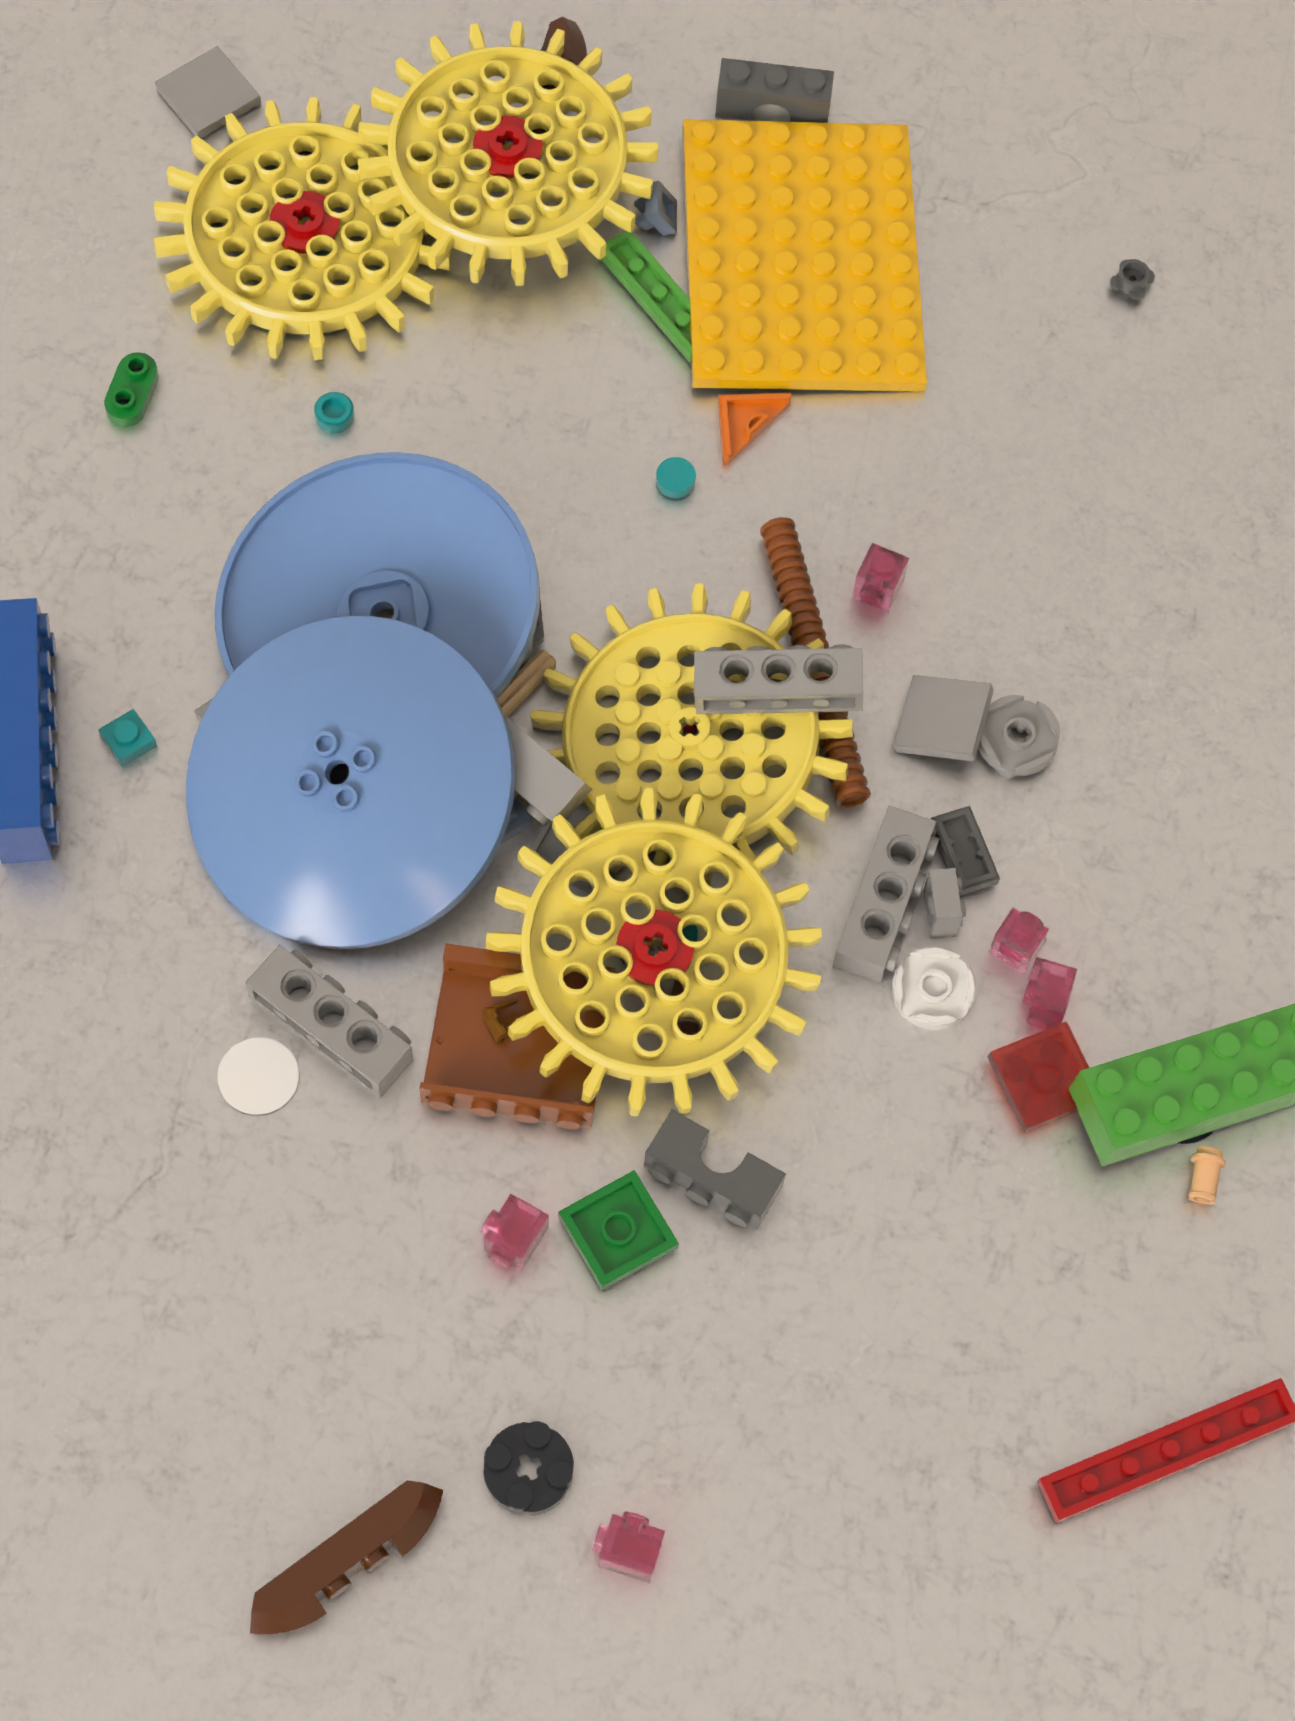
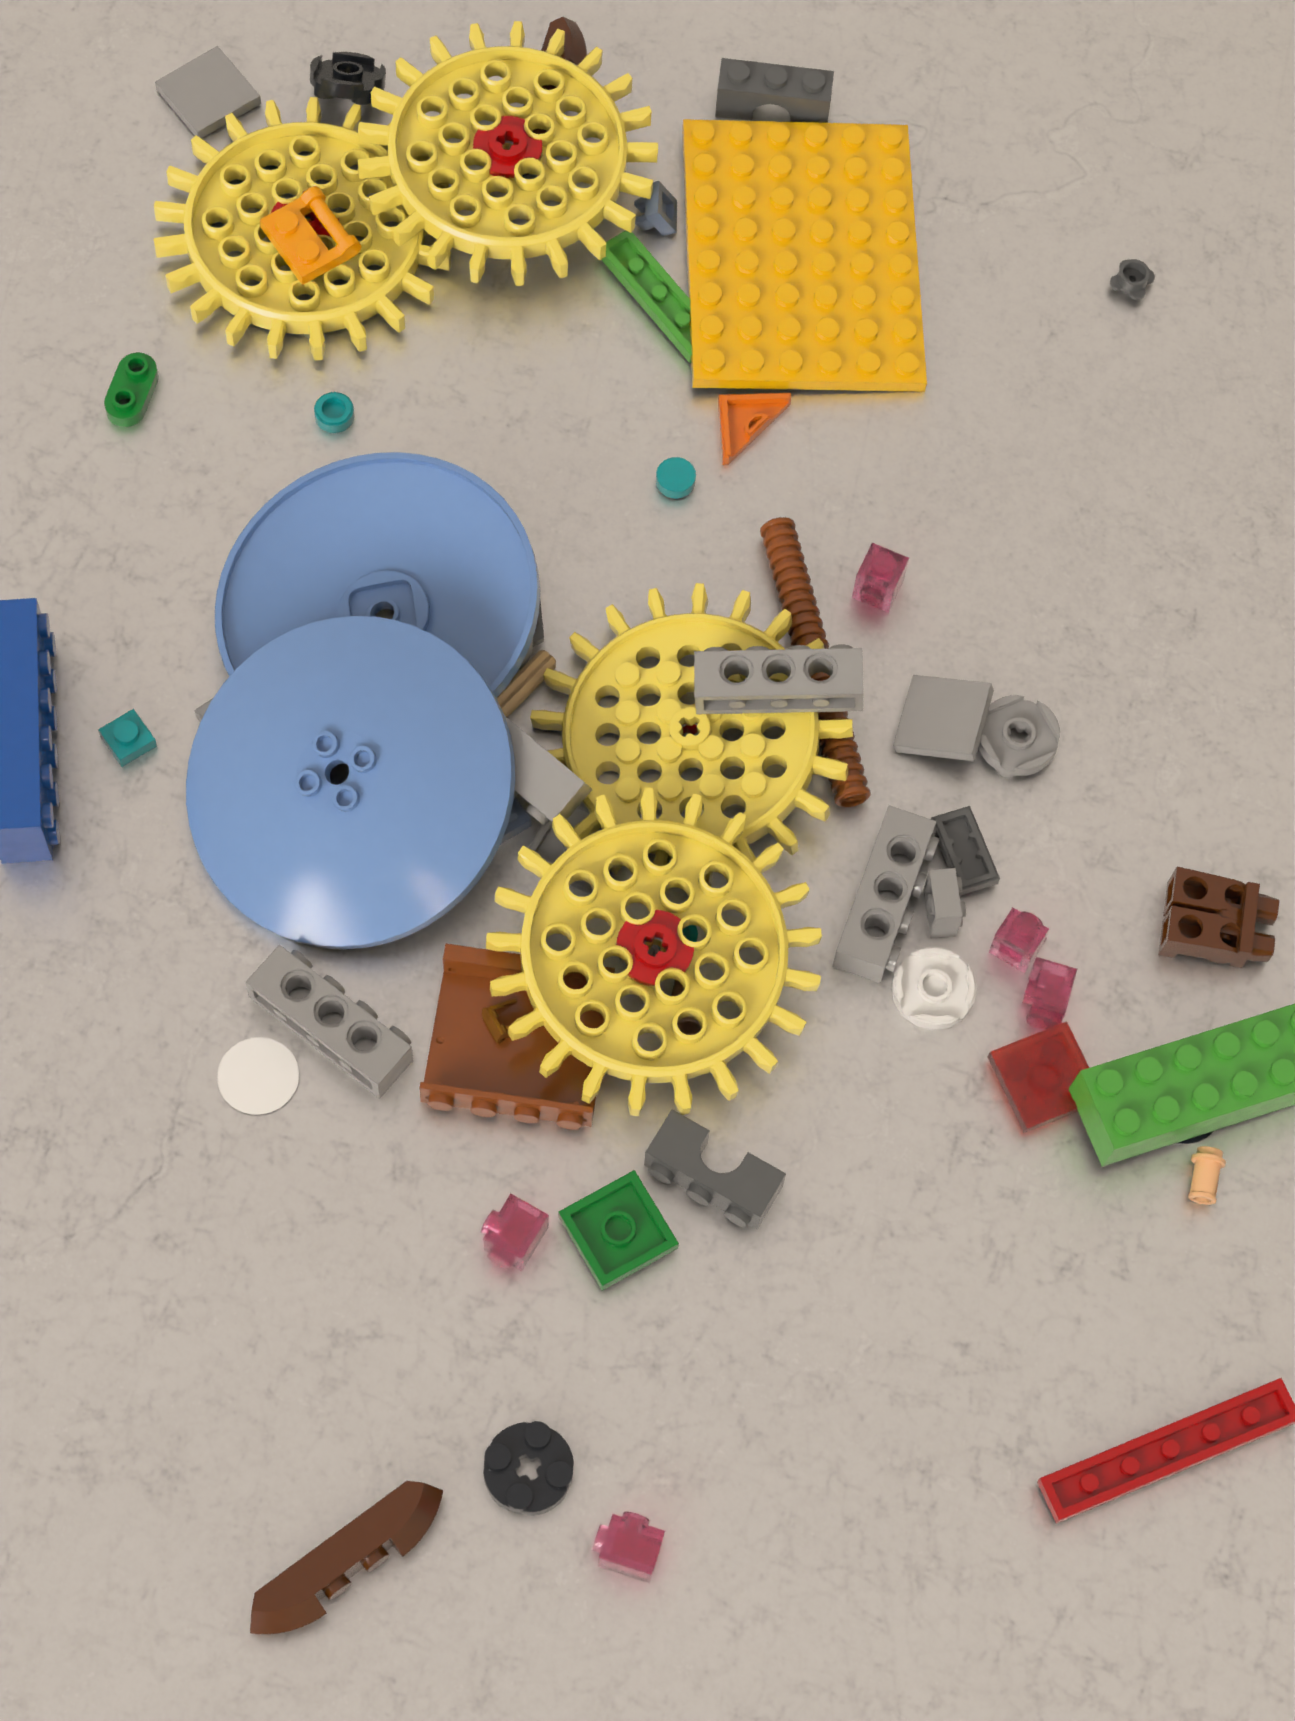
none -> light orange plate [260,186,362,285]
none -> black plate [310,52,386,105]
none -> reddish brown hips [1158,866,1280,968]

